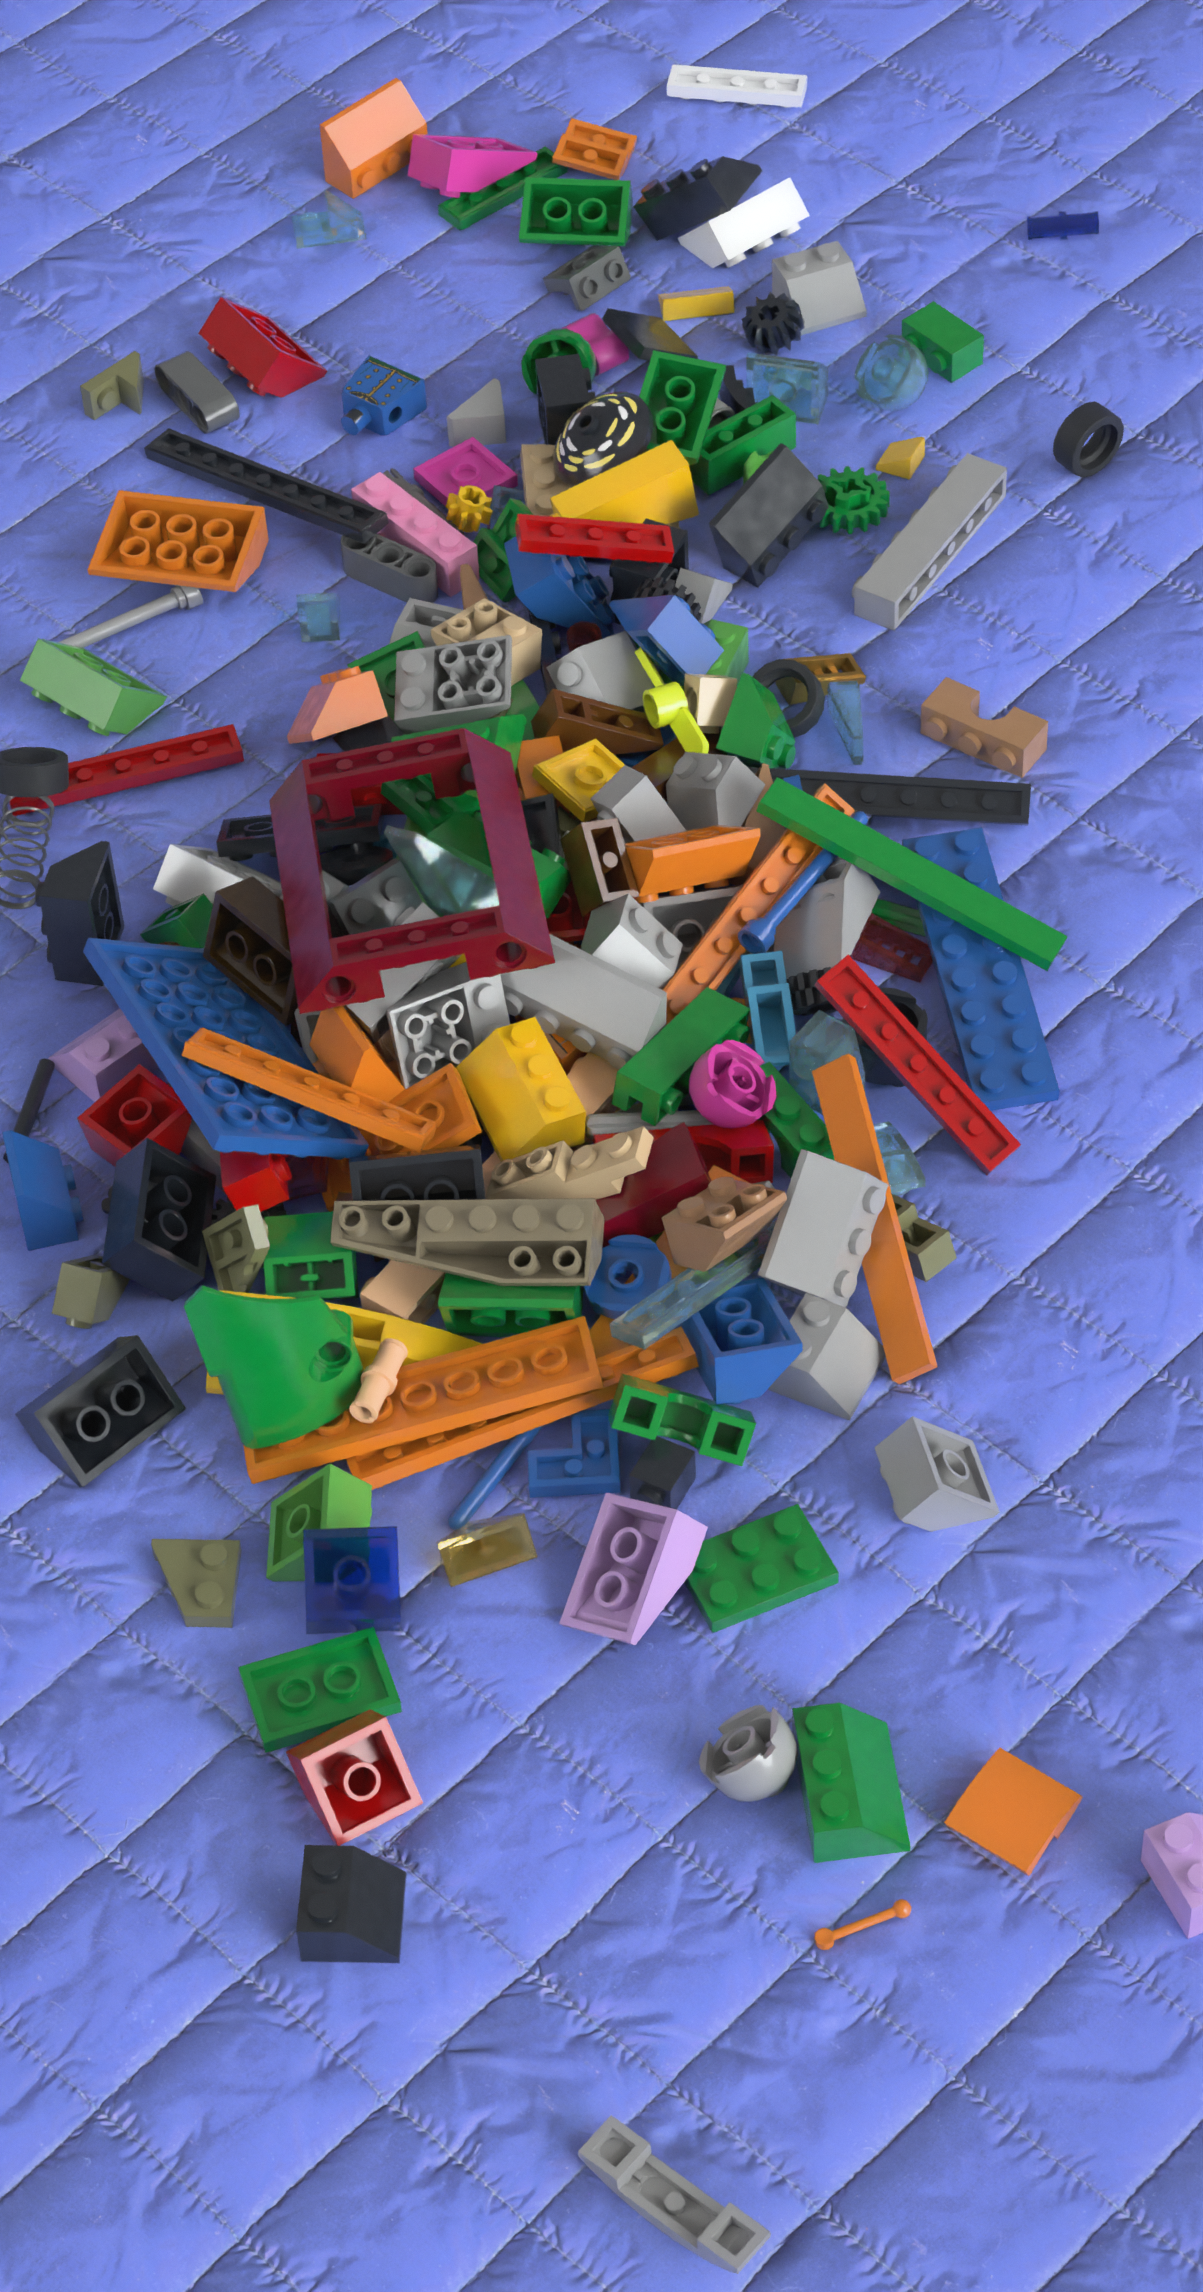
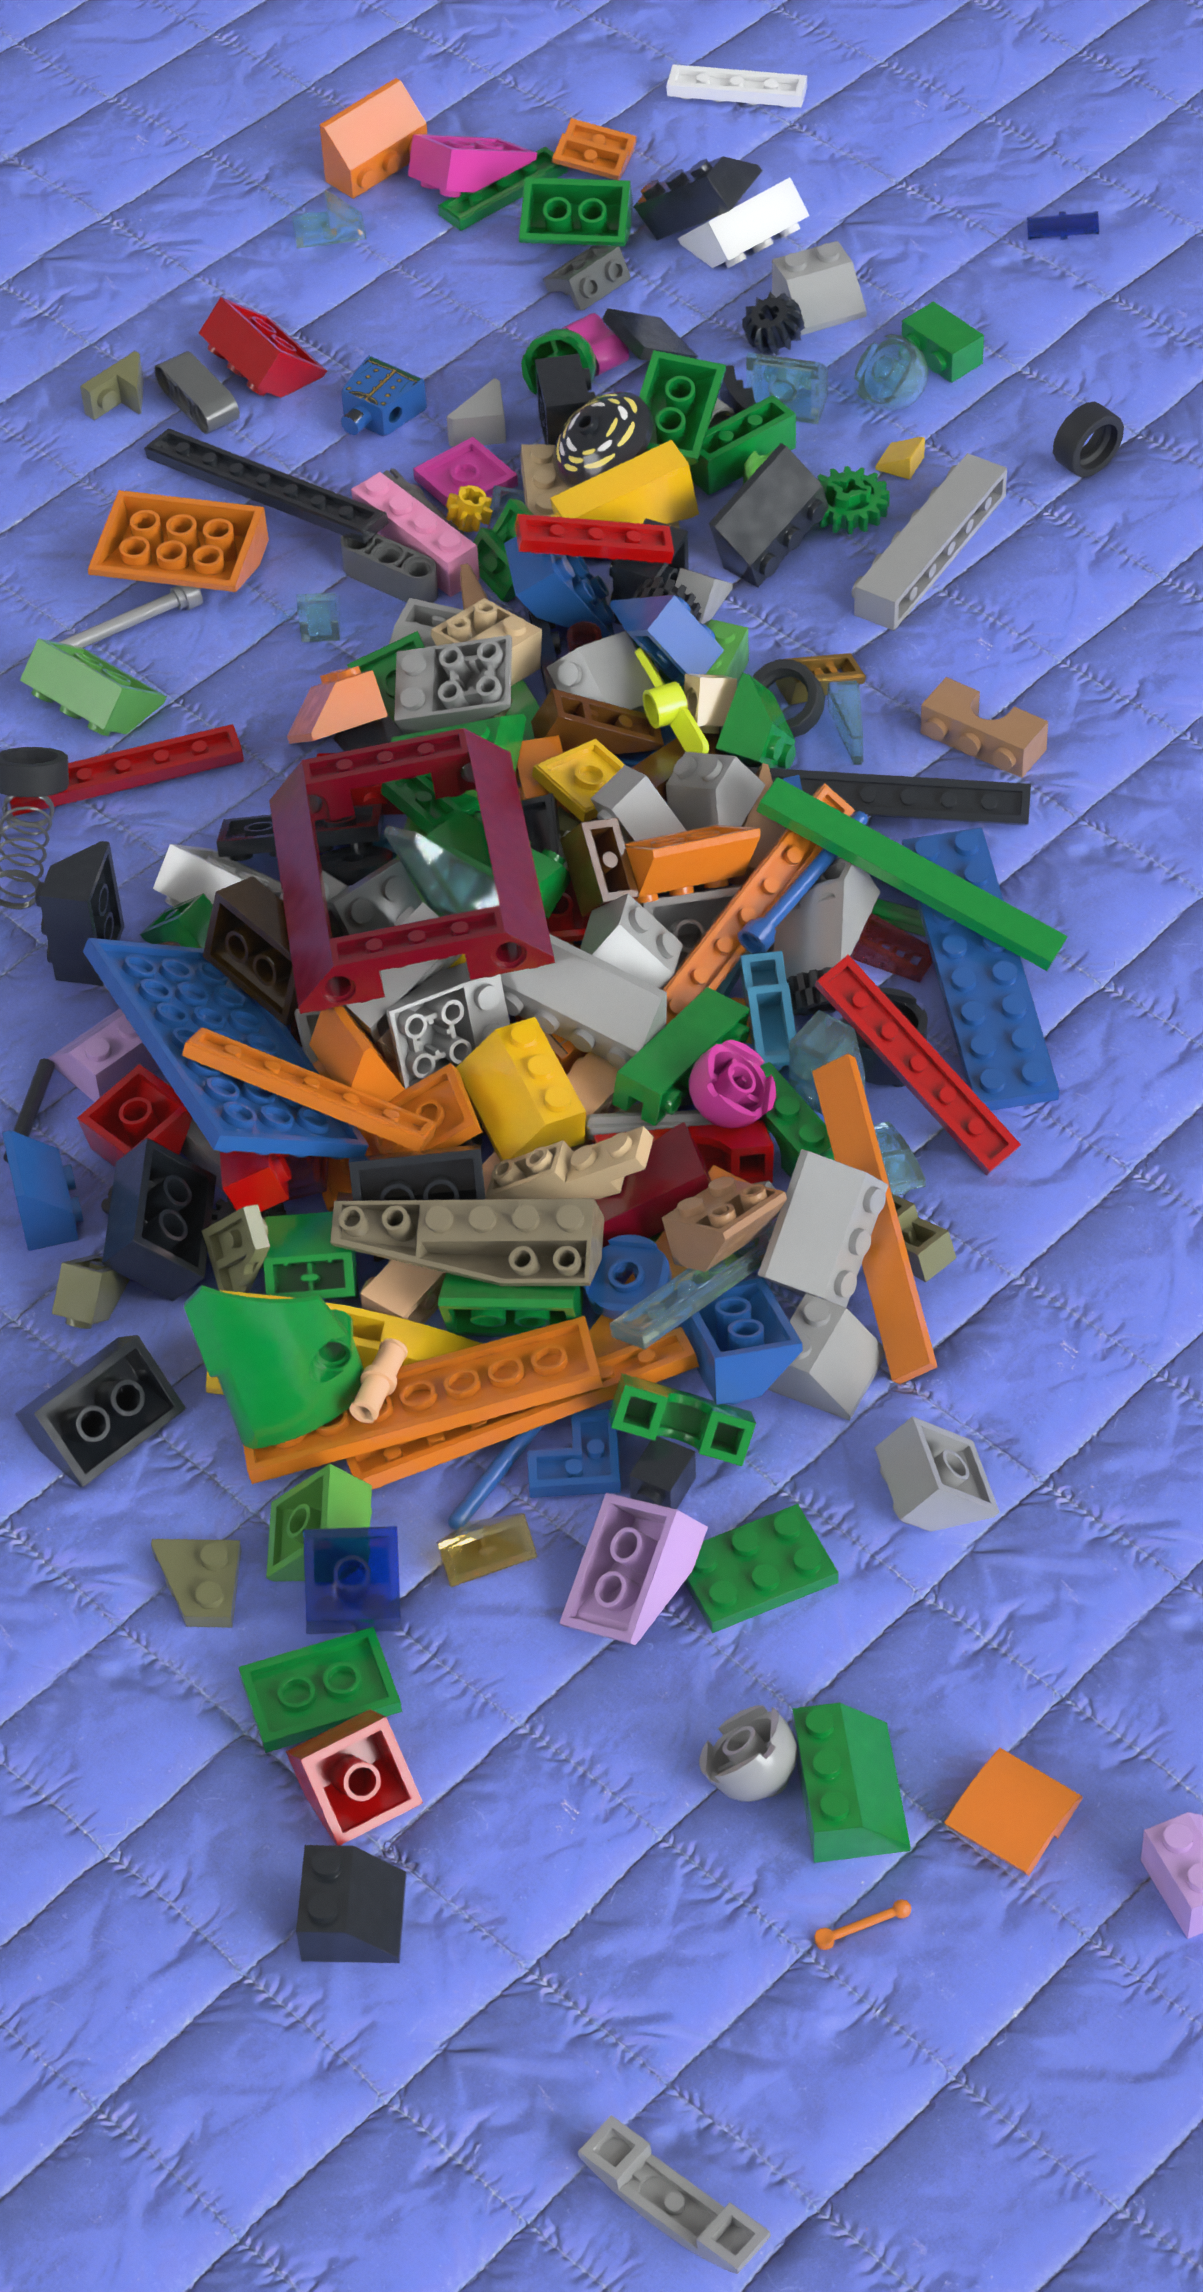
yellow slope [658,286,734,321] -> none

